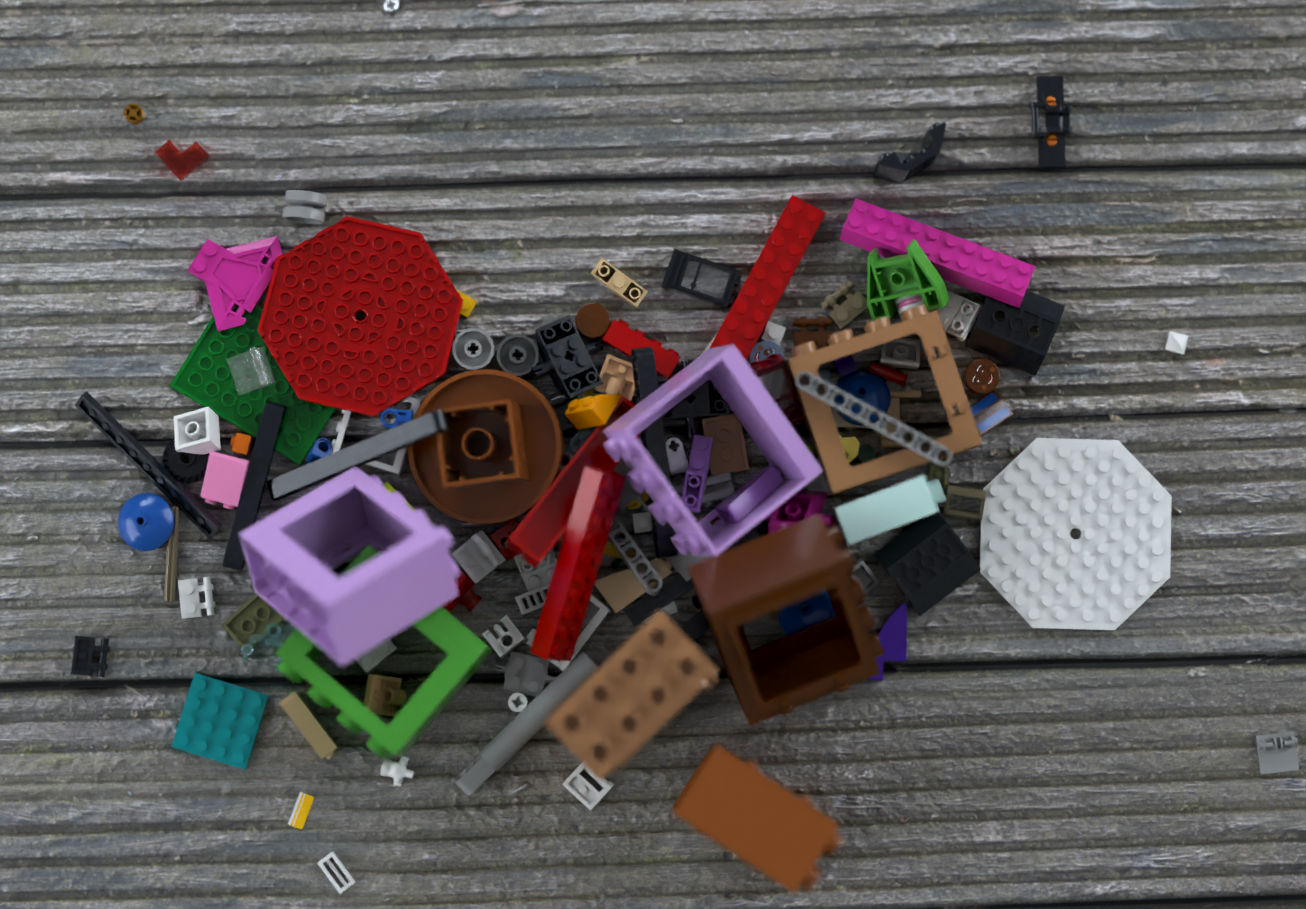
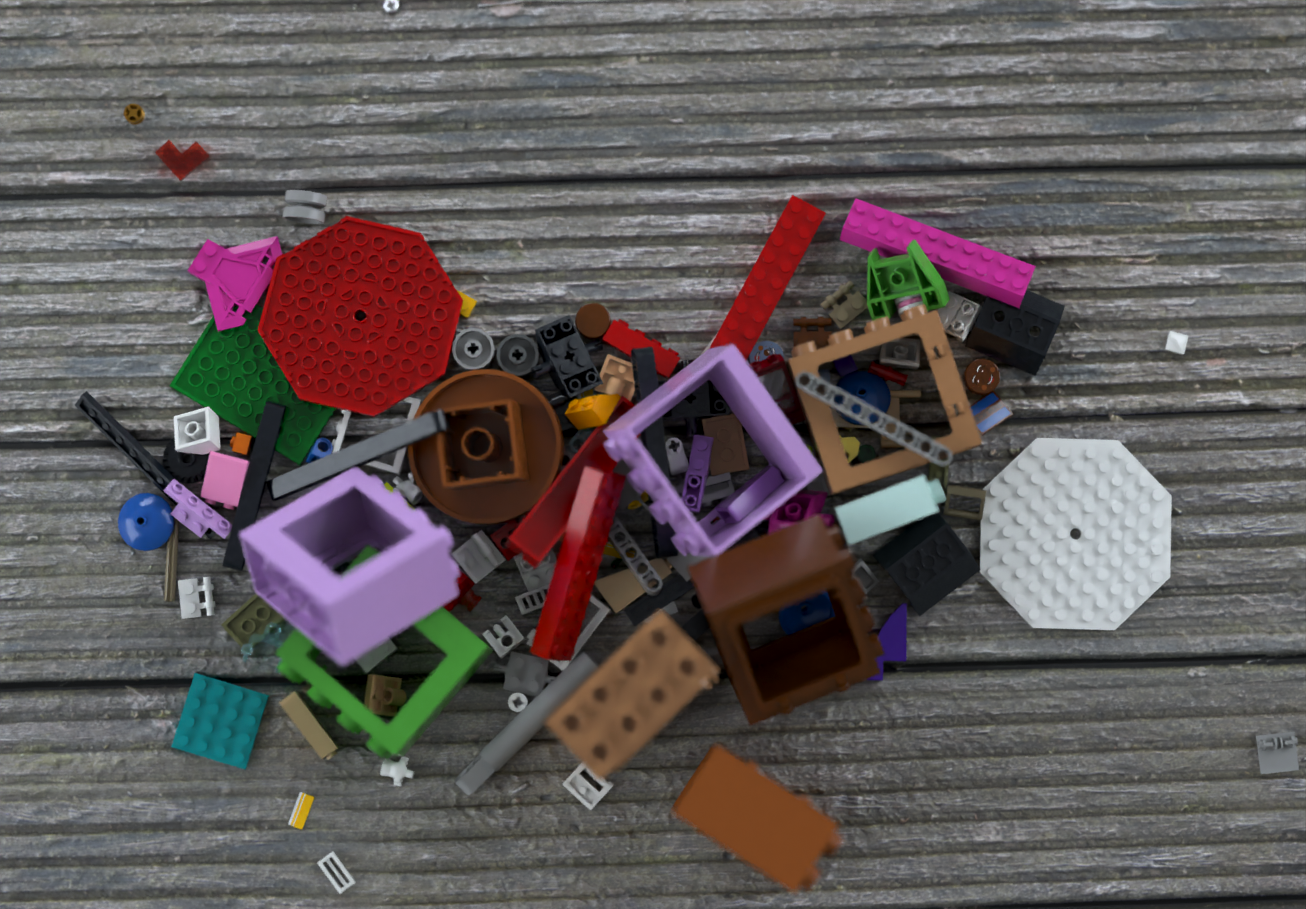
black plate [71,635,110,677] -> none
clear plate [227,346,276,396] -> none
blue piece [380,409,413,429] -> none
tan slope [591,258,648,307] -> none
white plate [632,512,652,533] -> none
black door [662,249,742,309] -> none
white plate [761,321,786,346] -> none
black slope [873,122,946,184] -> none
black piece [1030,76,1073,167] -> none
none -> lavender bracket [164,479,233,539]
none -> white piece [393,471,424,505]

